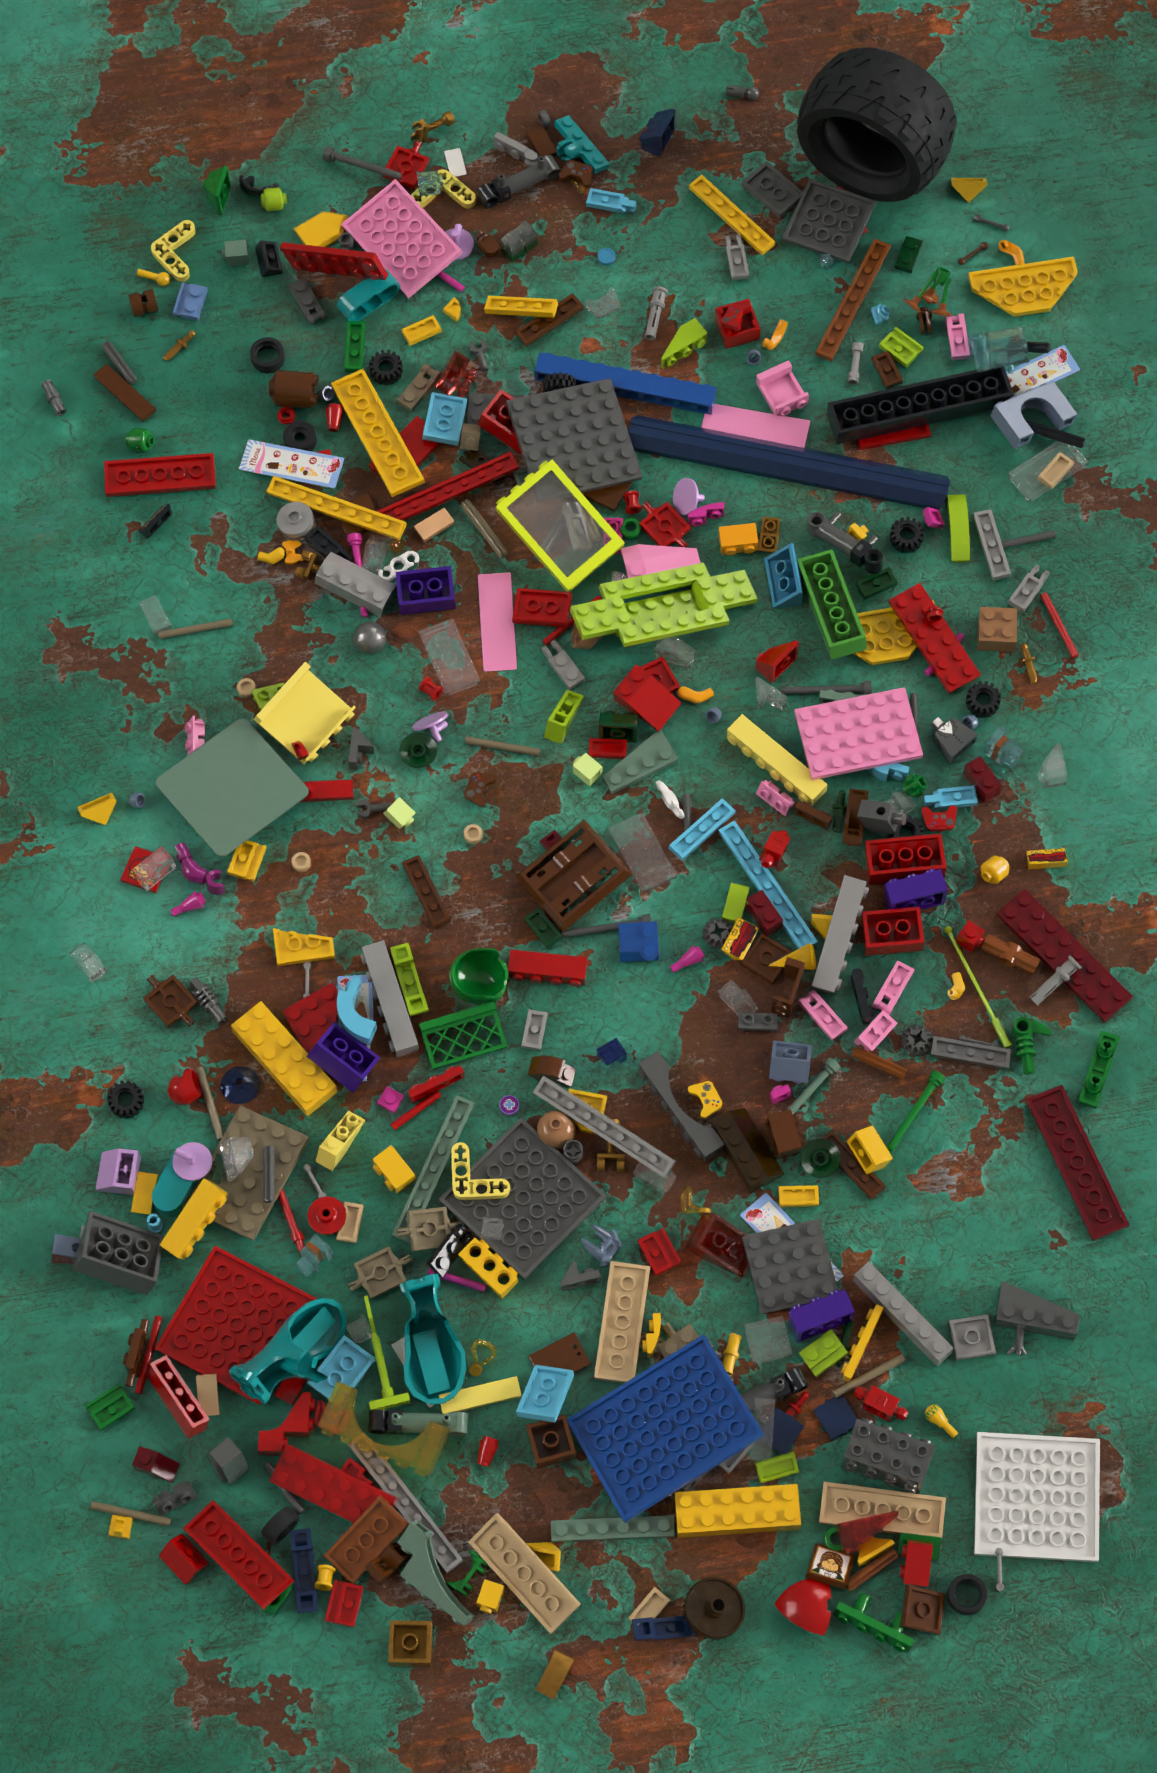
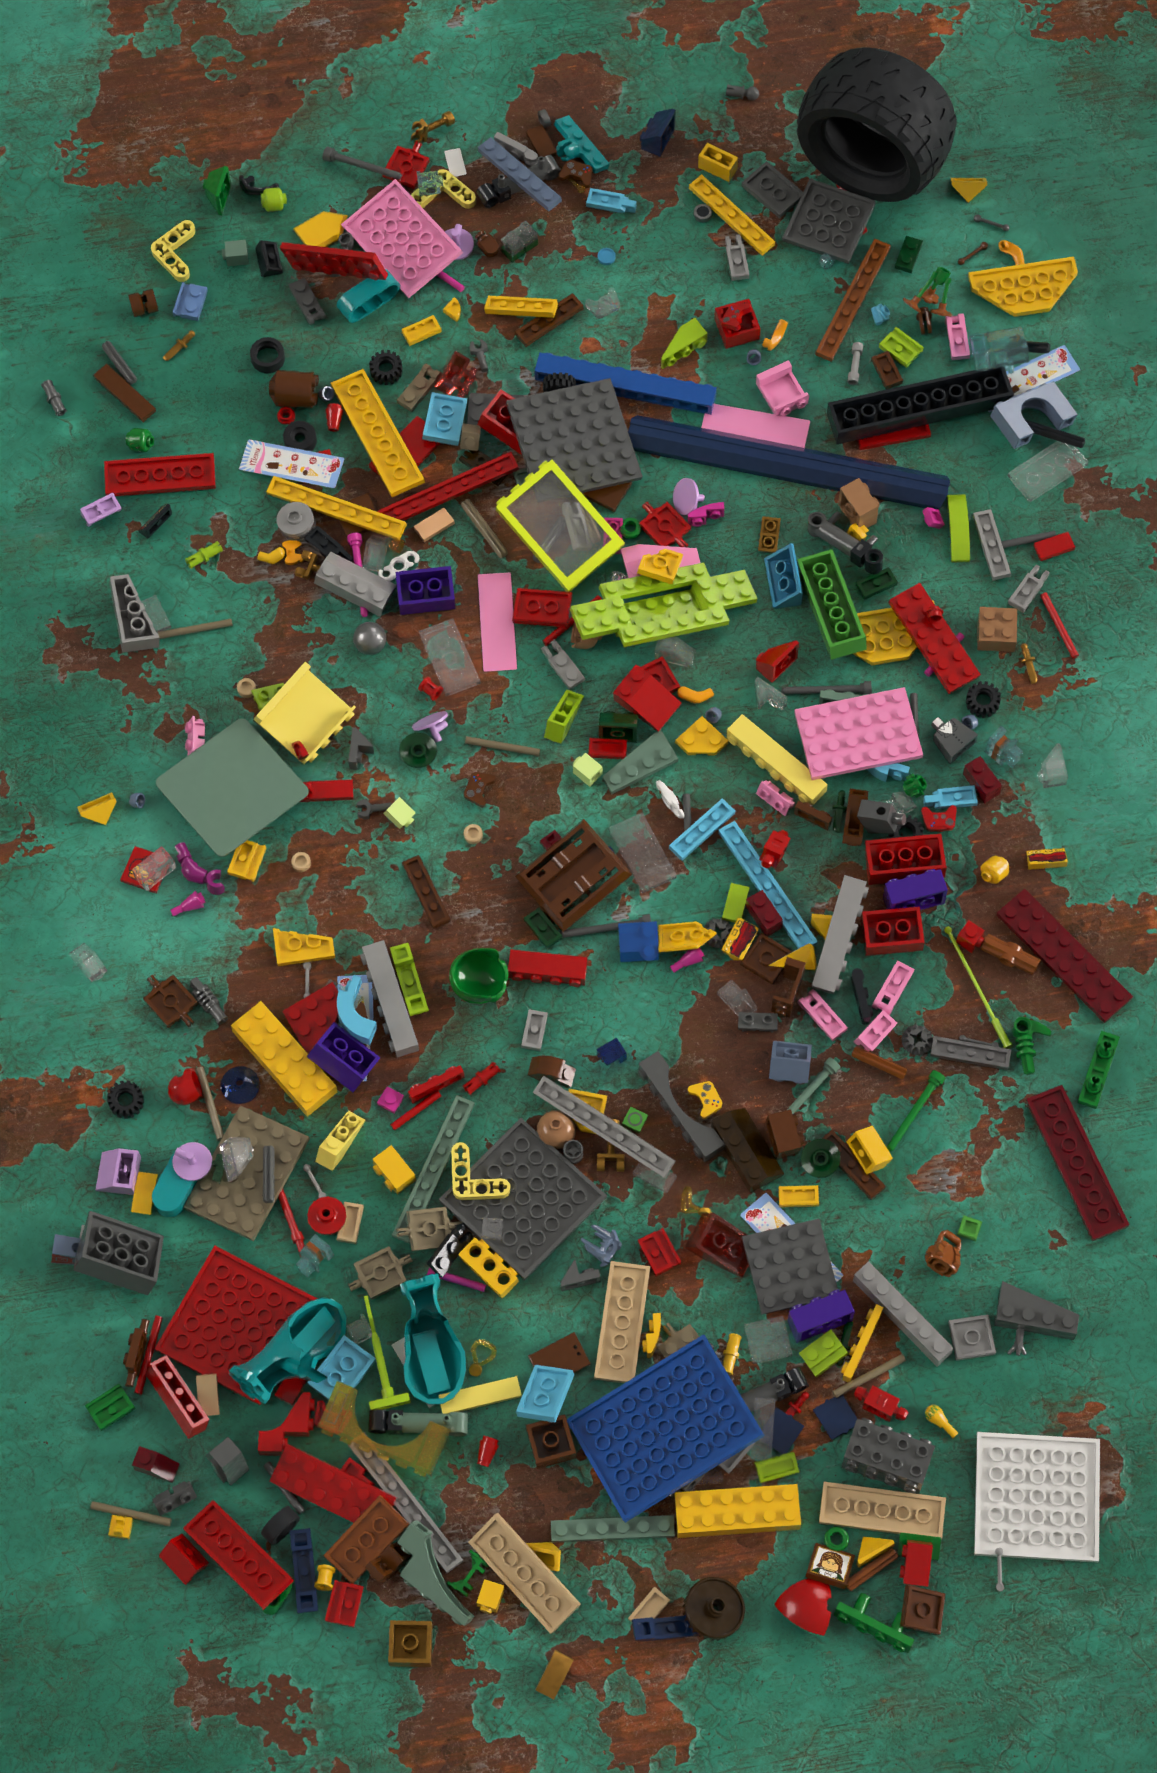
yellow bar [137,269,171,286] -> none
medium azure pin [147,1214,163,1233] -> none
yellow brick [160,1178,228,1260] -> none
green plate [345,321,366,372] -> none
green fence [419,1001,507,1070] -> none
tile [499,1095,519,1116] -> none
red bush [623,490,642,515] -> none
light grey pin [644,286,668,341] -> none
light orange brick [718,523,758,556] -> none
dark pink plate [769,1084,791,1105] -> none
clear red slope [836,1510,899,1554] -> none
black tyre [890,517,924,553] -> none
yellow arm [947,972,965,1000] -> none
black tyre [947,1574,987,1616] -> none
light grey pin [1029,955,1082,1006] -> none
tan tile [1037,452,1074,490] -> none
none -> lavender hinge [80,493,122,527]
none -> light grey wedge [110,574,159,653]
none -> lime pin [185,541,223,569]
none -> red pin [462,1062,501,1095]
none -> sand blue plate [478,137,562,212]
none -> bright green tile [622,1107,648,1134]
none -> yellow plate [637,549,683,584]
none -> yellow tile [658,921,716,953]
none -> yellow plate [675,716,729,756]
none -> flat silver tile [694,204,712,223]
none -> yellow brick [698,143,738,182]
none -> medium nougat brick [838,478,879,528]
none -> dark orange piece [925,1230,962,1277]
none -> bright green tile [957,1215,982,1241]
none -> red tile [1033,532,1075,561]

